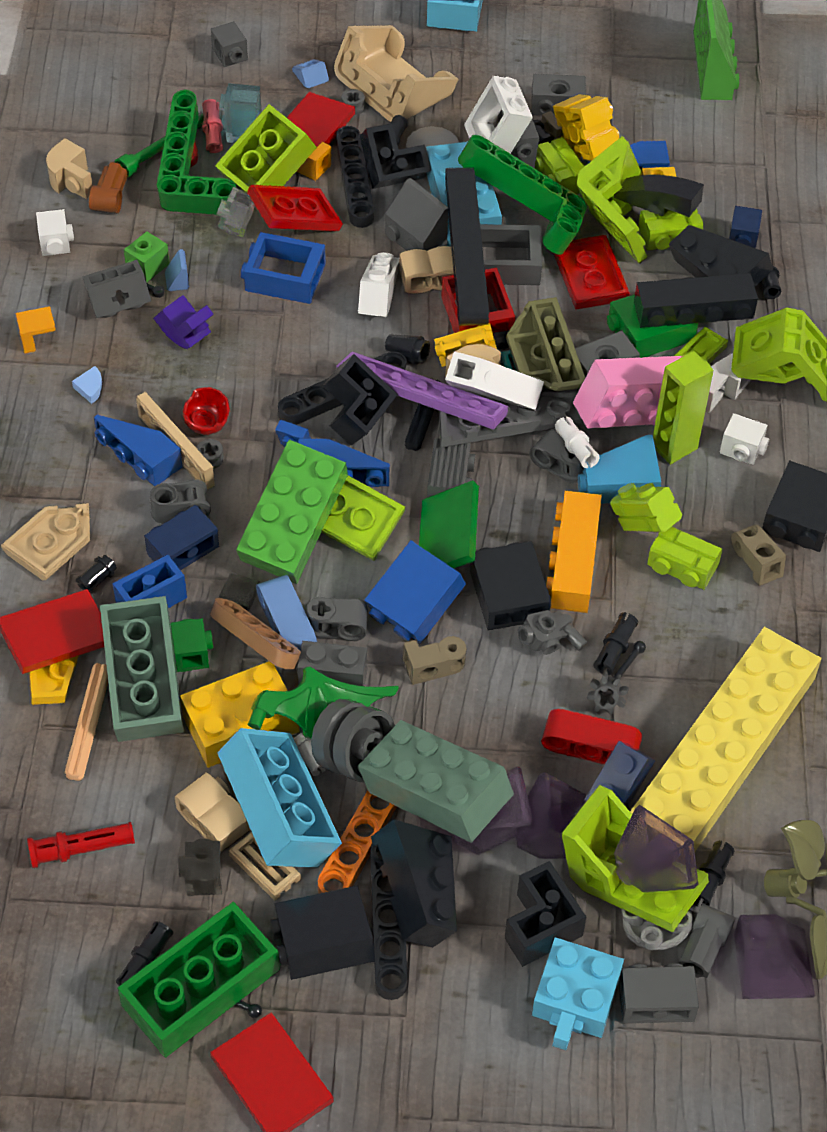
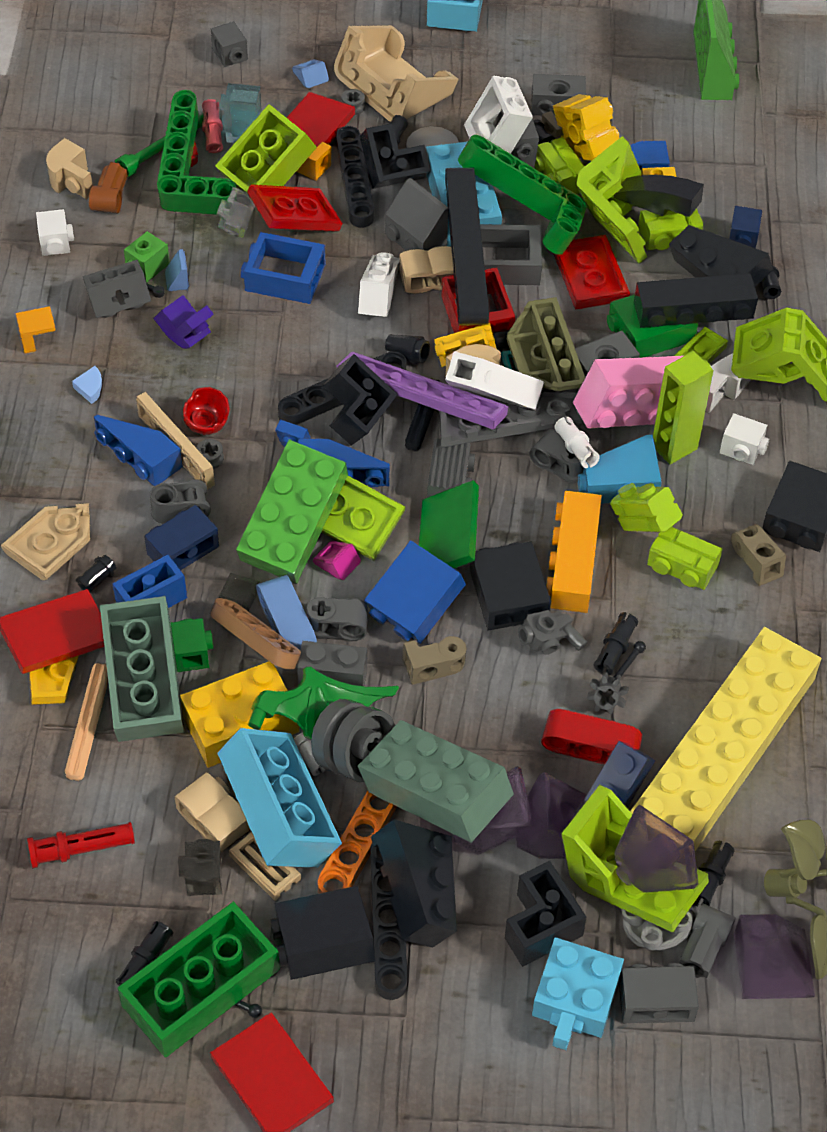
none -> dark pink slope [312,541,361,580]

